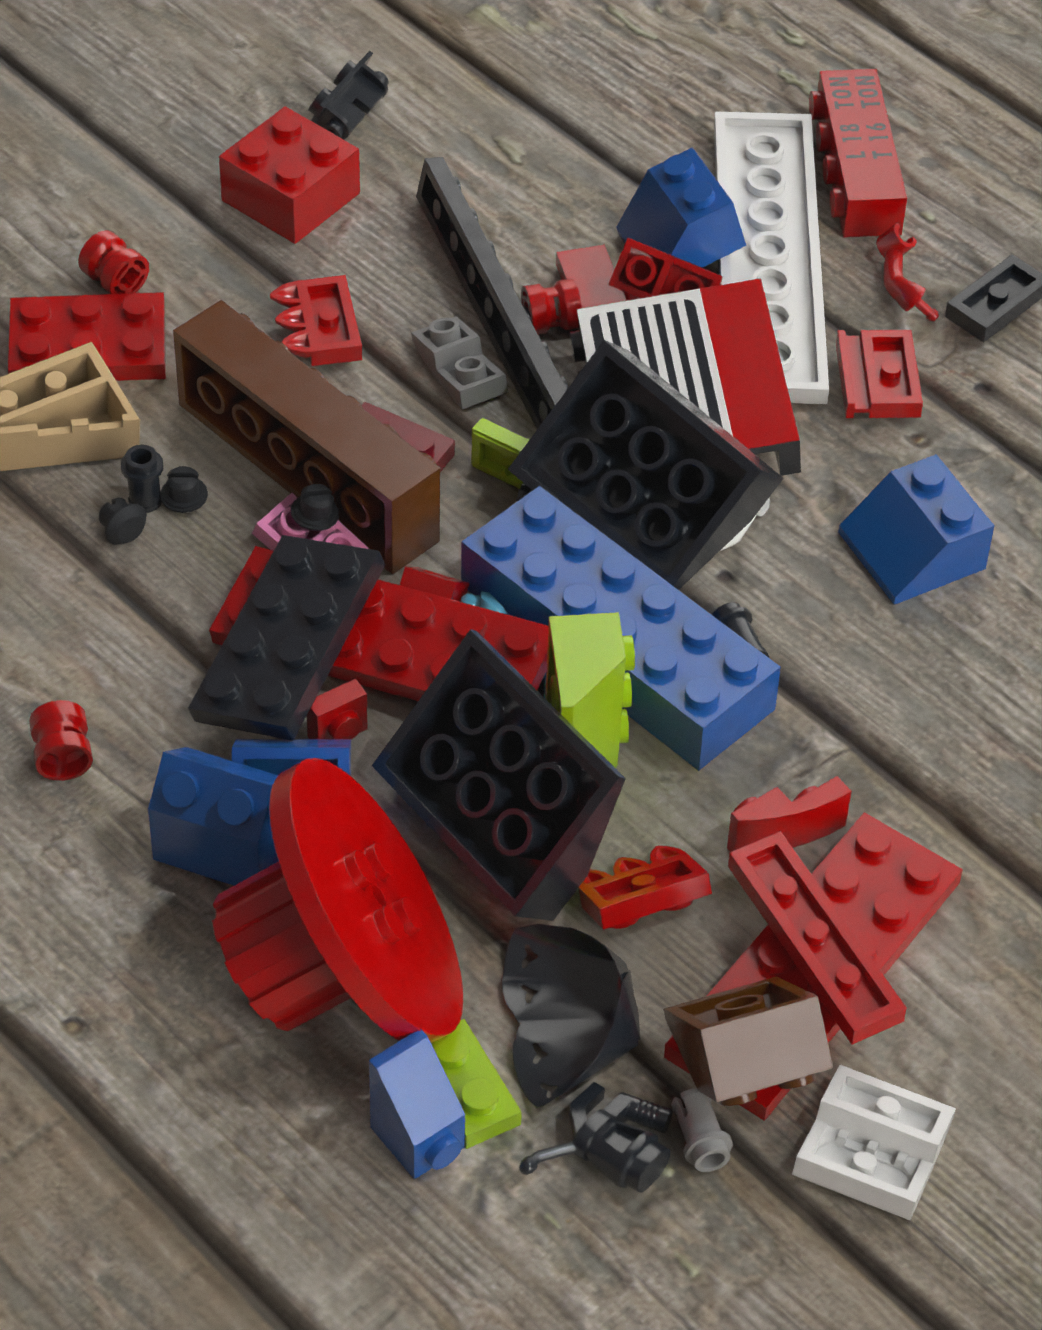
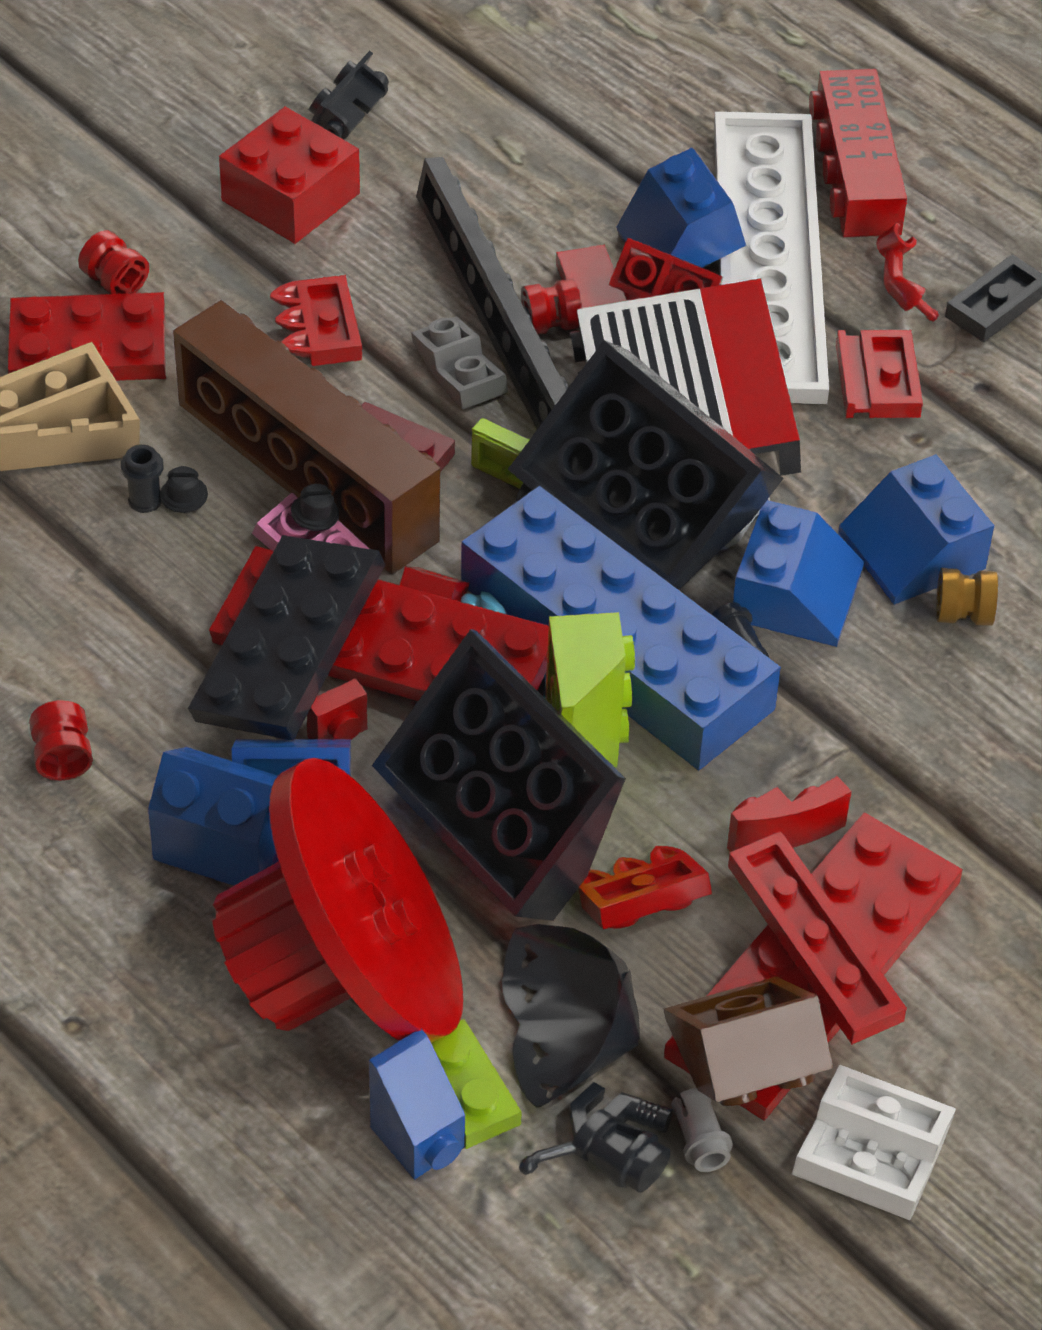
black piece [99,497,147,545] -> none
none -> blue slope [733,500,864,647]
none -> pearl gold wheel [936,568,998,626]

